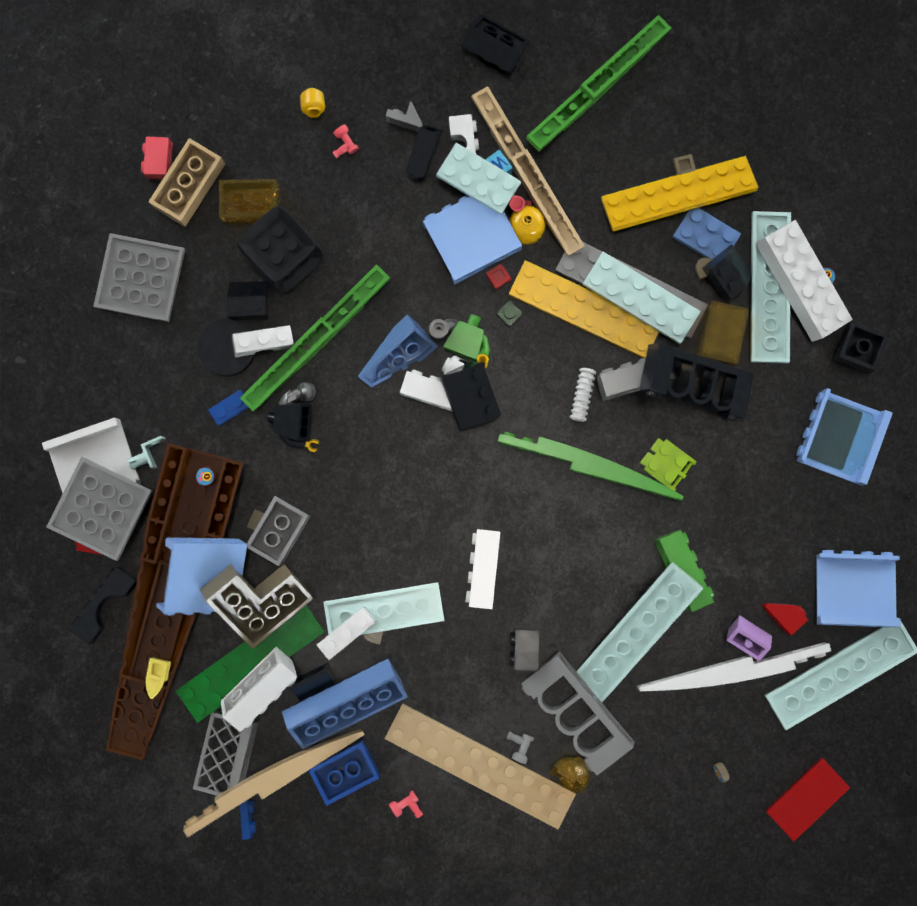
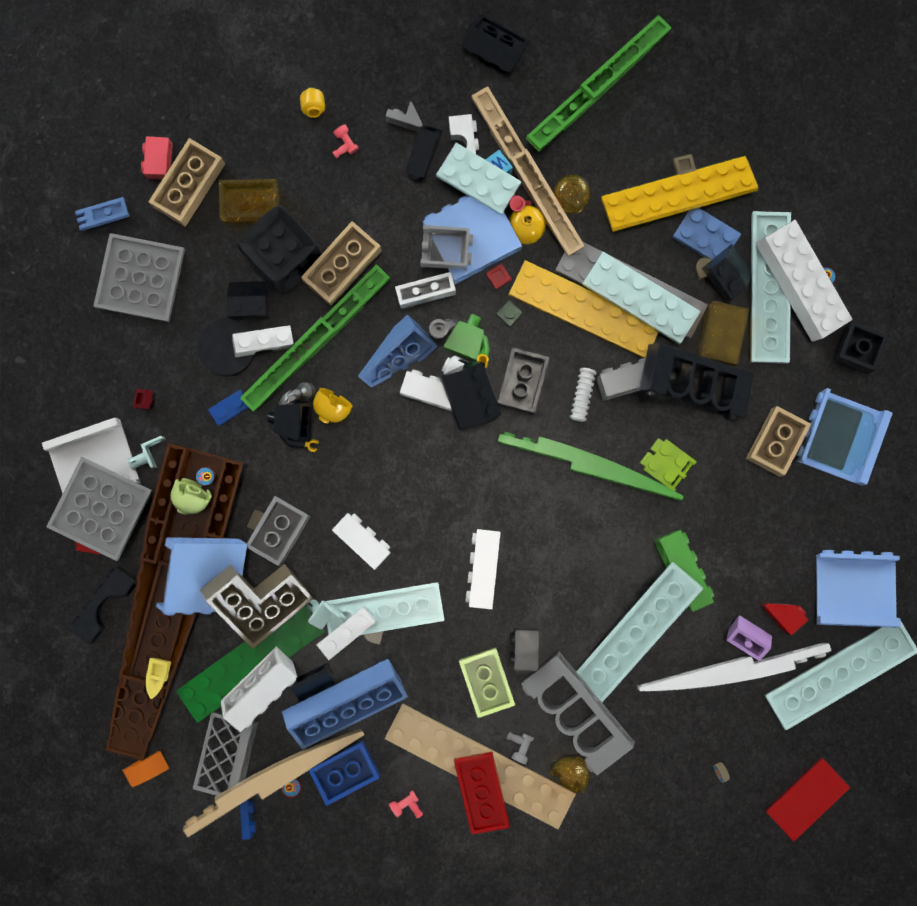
none -> medium blue hinge [75,197,130,230]
none -> orange slope [122,751,169,787]
none -> dark red plate [133,389,153,410]
none -> yellowish green cylinder [171,478,212,515]
none -> tile [281,778,302,797]
none -> tan brick [301,221,382,307]
none -> light aqua bracket [307,600,346,629]
none -> yellow cylinder [313,388,352,424]
none -> white brick [332,513,391,570]
none -> white brick [395,272,456,309]
none -> window [421,225,473,270]
none -> red tile [454,752,510,835]
none -> yellowish green brick [459,647,515,718]
none -> brick [497,347,550,415]
none -> clear yellow cylinder [553,174,591,214]
none -> tan brick [746,406,811,477]

